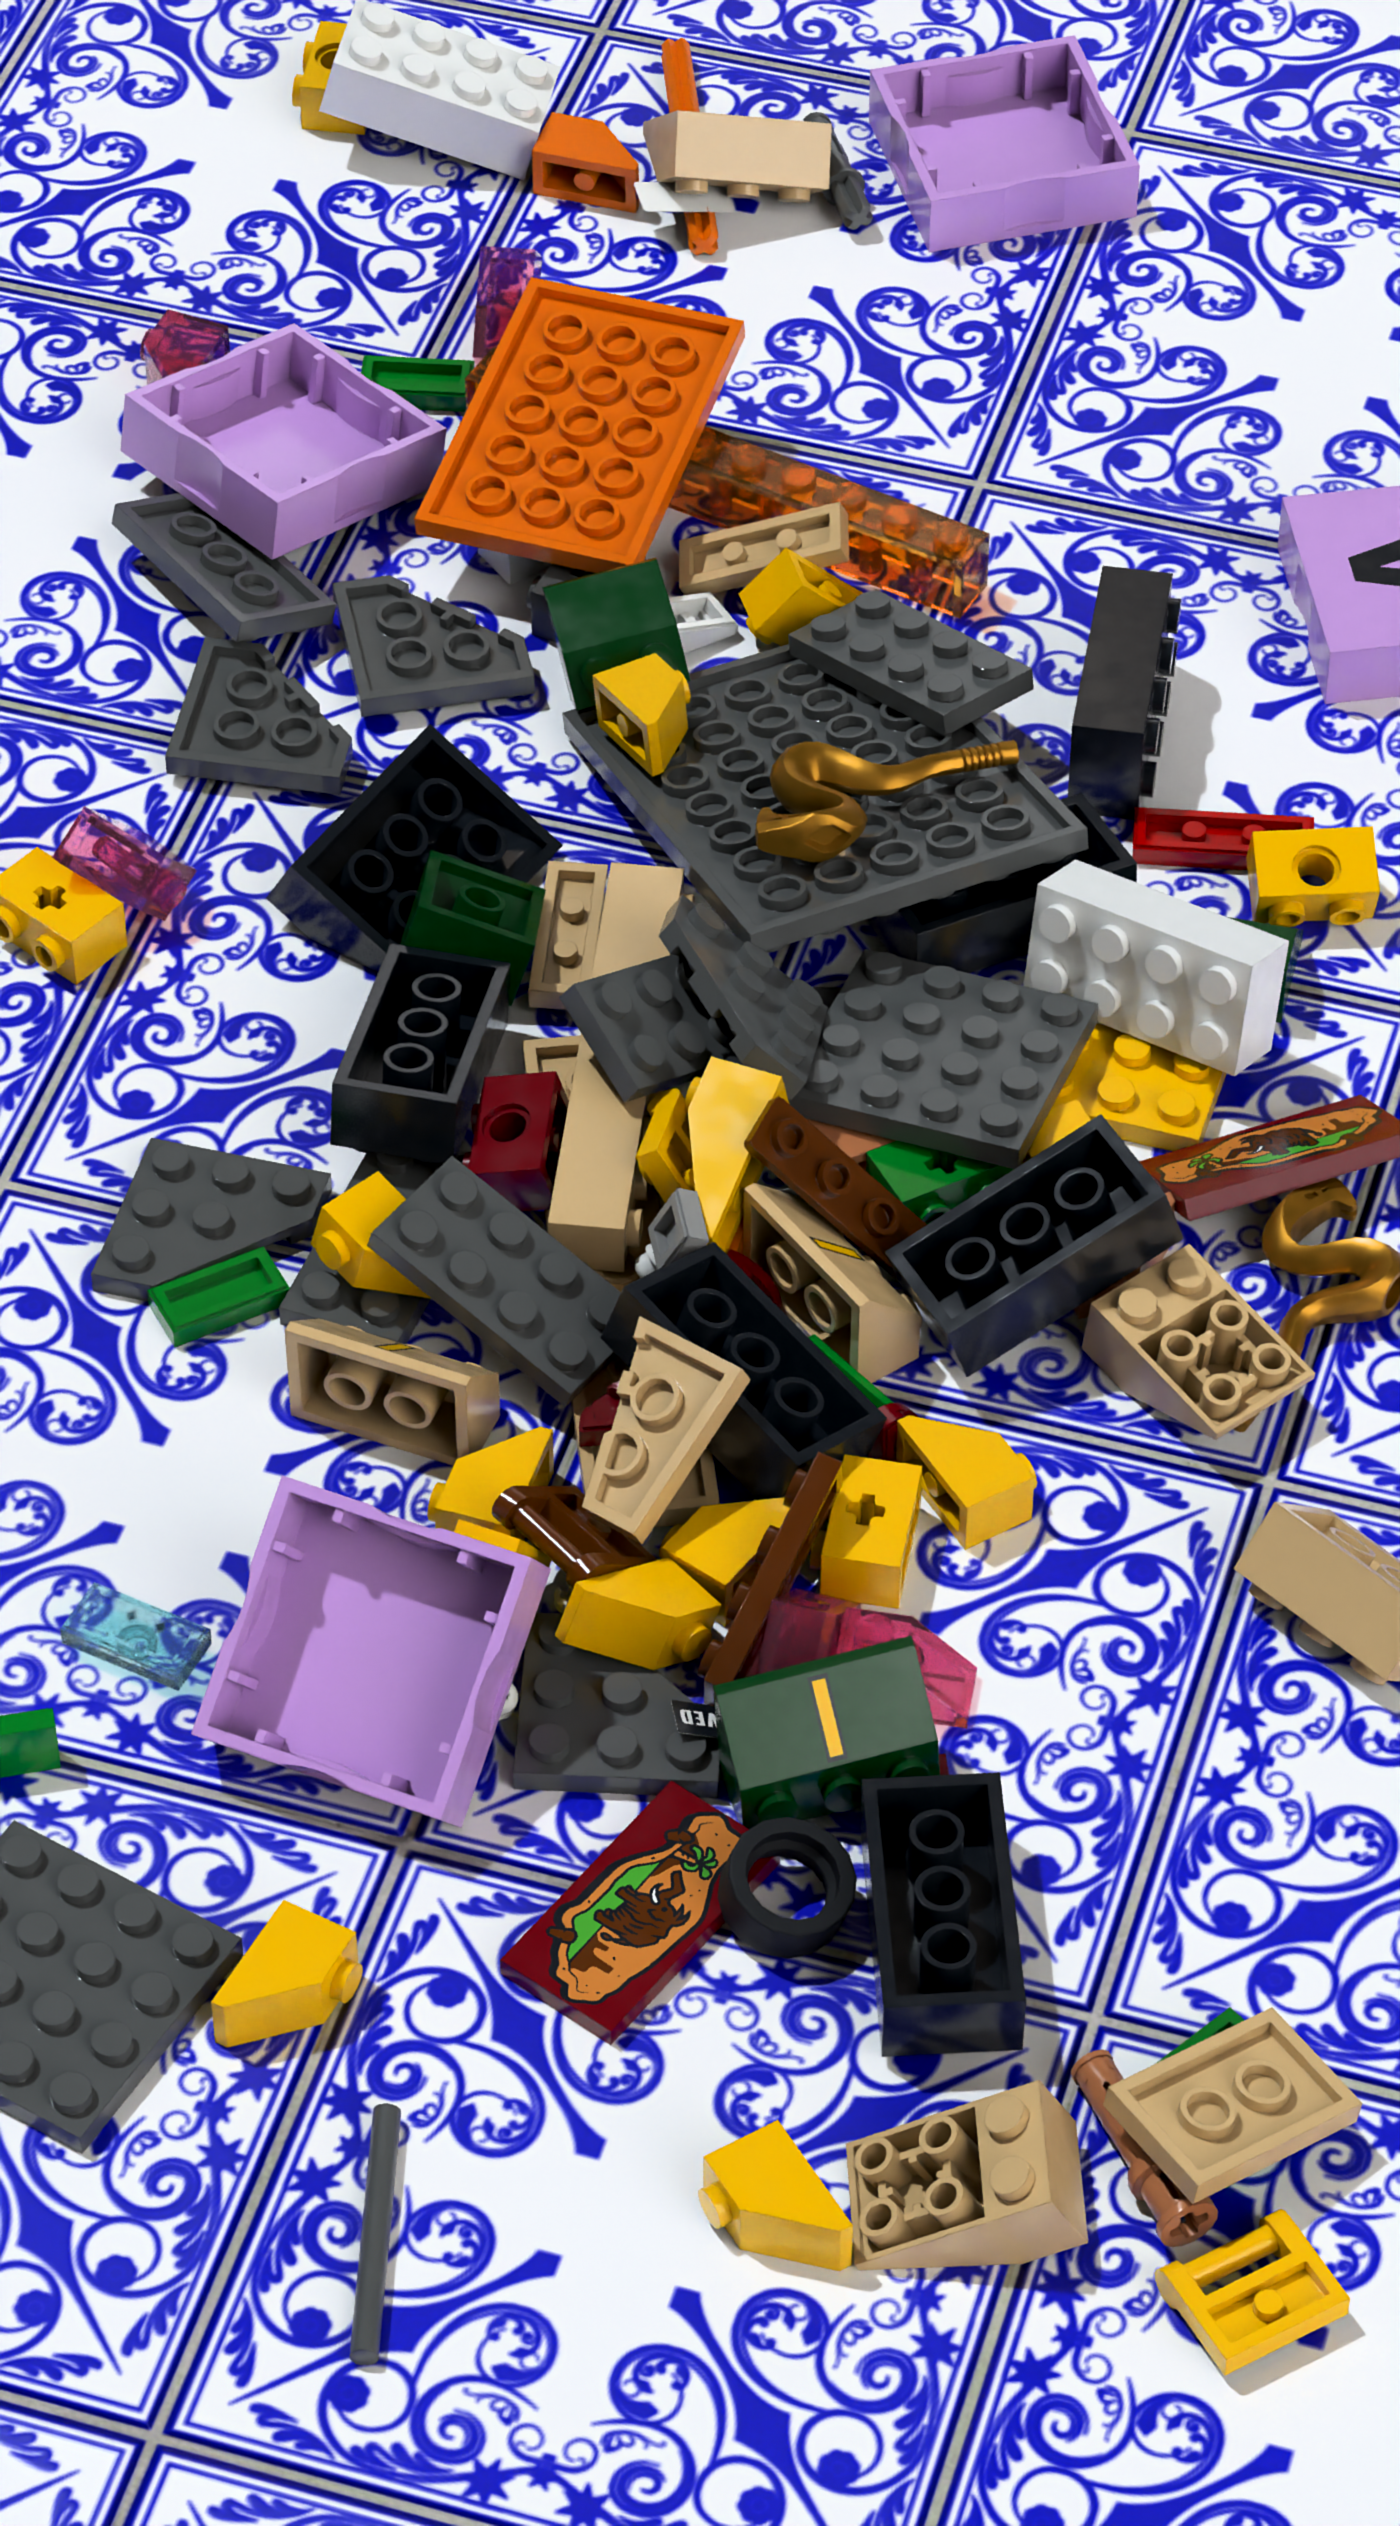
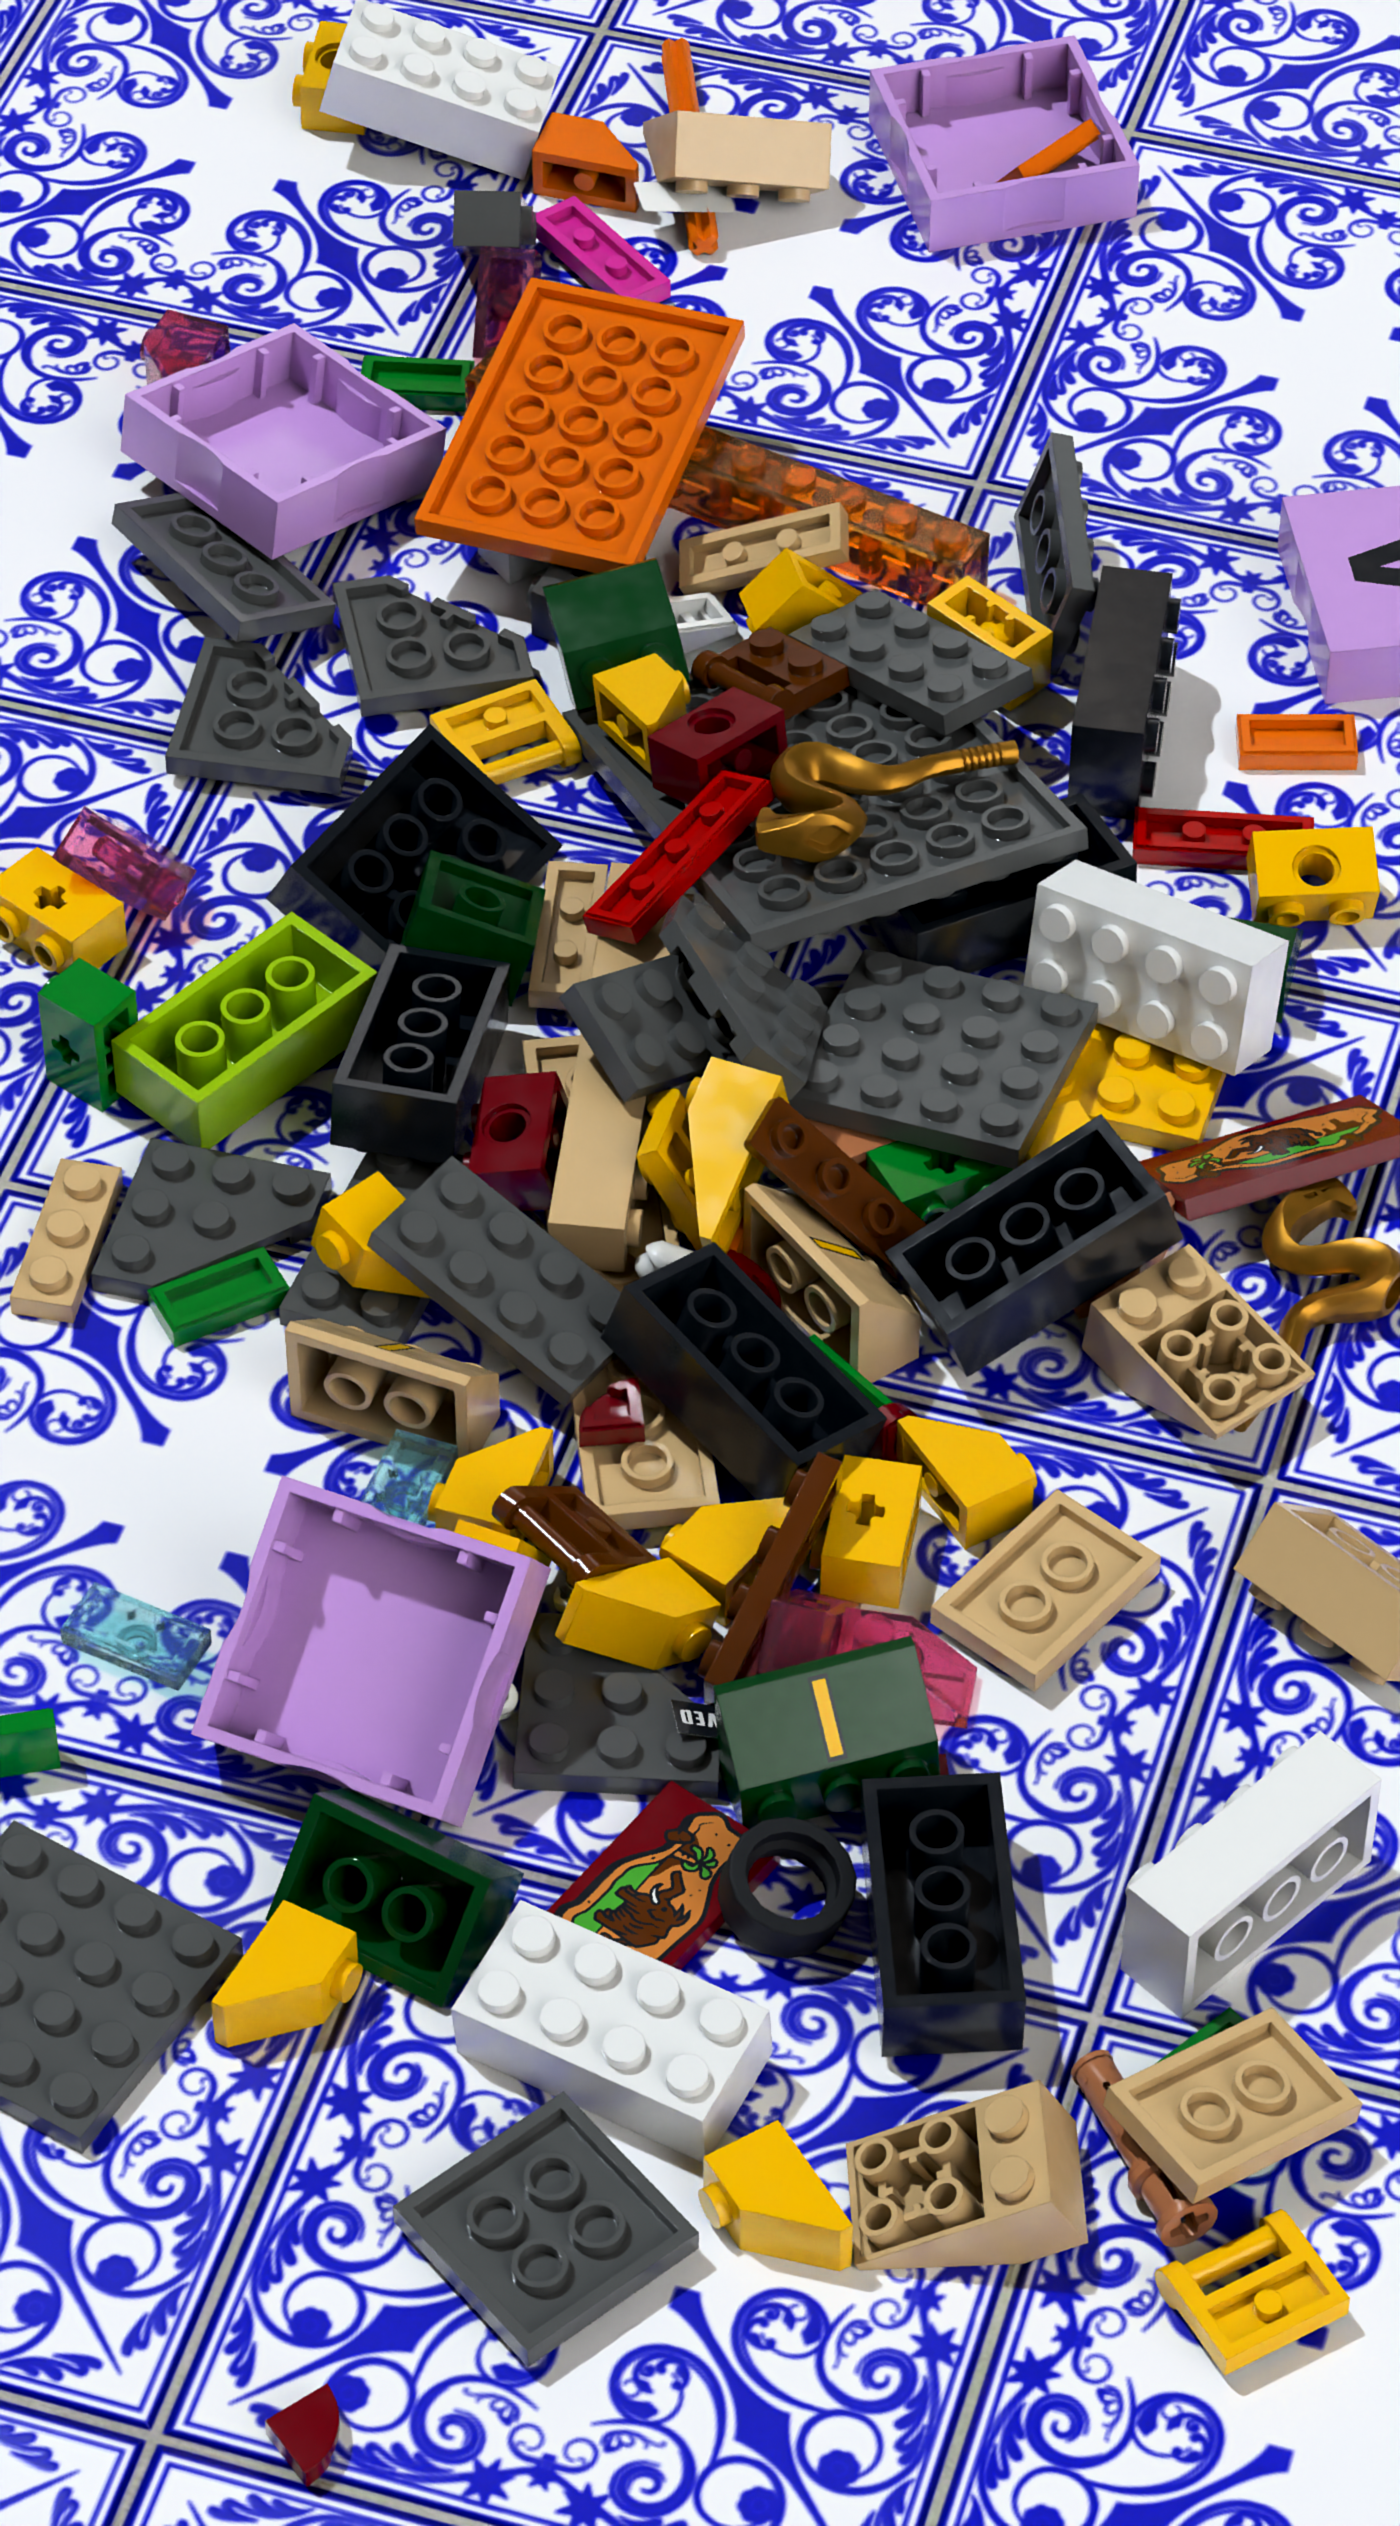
dark grey bar [349,2103,401,2365] -> none
tan wing [582,1316,751,1544] -> none
light grey tile [648,1188,709,1270] -> none
dark grey axle [803,112,873,230] -> none
none -> tan plate [10,1158,123,1323]
none -> green brick [37,958,138,1113]
none -> lime brick [111,911,378,1149]
none -> dark green slope [265,1788,524,2008]
none -> dark red tile [265,2384,340,2487]
none -> clear light blue plate [360,1429,458,1526]
none -> dark grey plate [393,2091,699,2367]
none -> yellow plate [429,679,582,785]
none -> white brick [451,1900,772,2163]
none -> dark grey brick [453,190,537,259]
none -> dark pink plate [536,196,671,303]
none -> red tile [582,770,775,945]
none -> dark red brick [647,686,788,804]
none -> reddish brown plate [691,627,850,721]
none -> yellow brick [927,575,1053,711]
none -> tan plate [930,1489,1161,1692]
none -> orange tile [995,118,1101,183]
none -> dark grey plate [1014,432,1099,676]
none -> white brick [1120,1731,1382,2019]
none -> orange tile [1235,714,1358,770]

